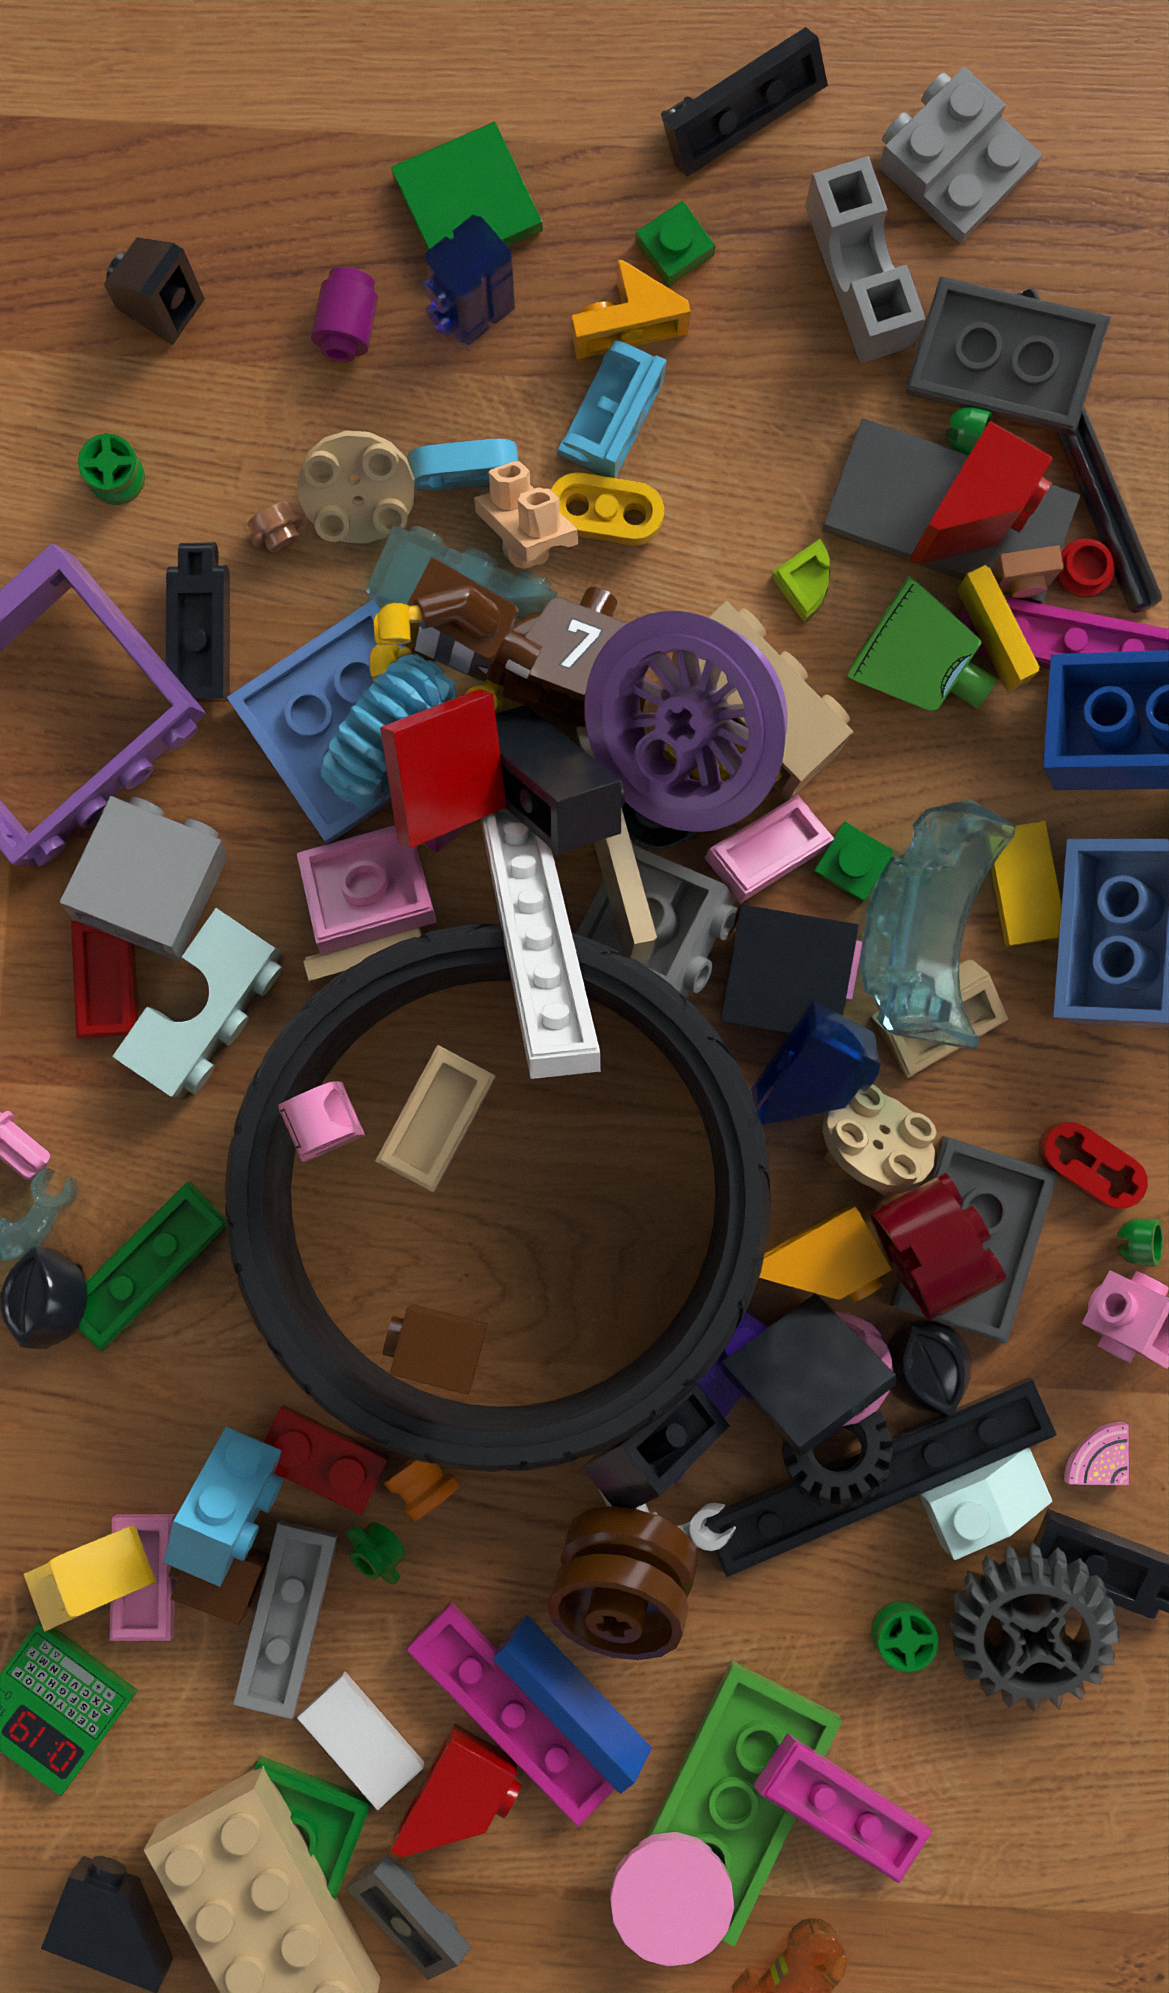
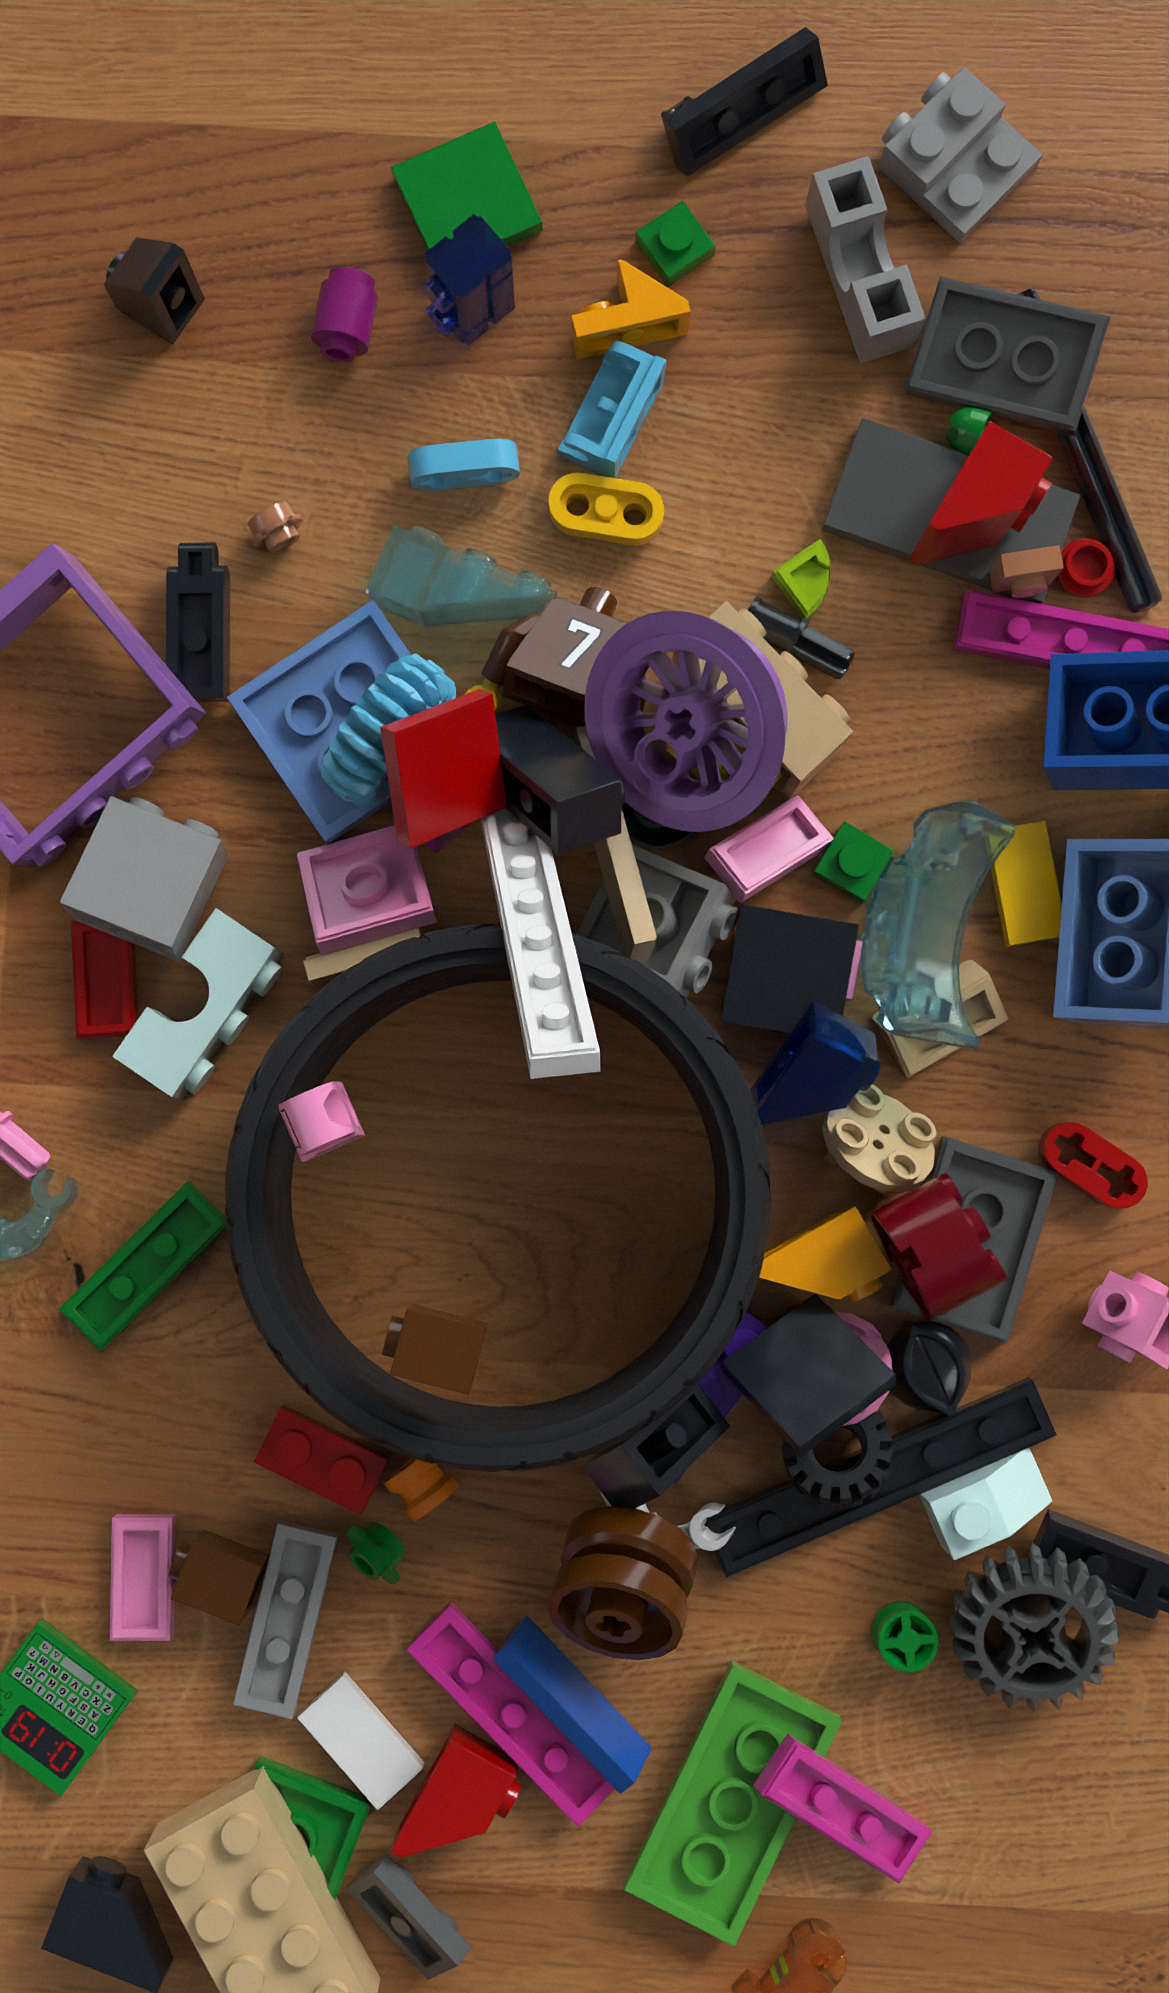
black hat [0,1246,87,1349] -> none
yellow slope [23,1525,156,1632] -> none
green wheel [77,433,145,505] -> none
medium azure brick [163,1427,284,1587] -> none
tan plate [298,430,415,544] -> none
reddish brown torso [369,557,543,683] -> none
tan tile [375,1045,496,1192] -> none
light nougat hips [474,461,578,569] -> none
bright pink tile [610,1832,734,1967] -> none
bright green torso [847,575,997,713] -> none
yellow tile [956,565,1040,693] -> none
bright pink tile [1064,1422,1129,1485] -> none
green hinge [1117,1218,1163,1267] -> none
none -> black axle [748,596,855,679]

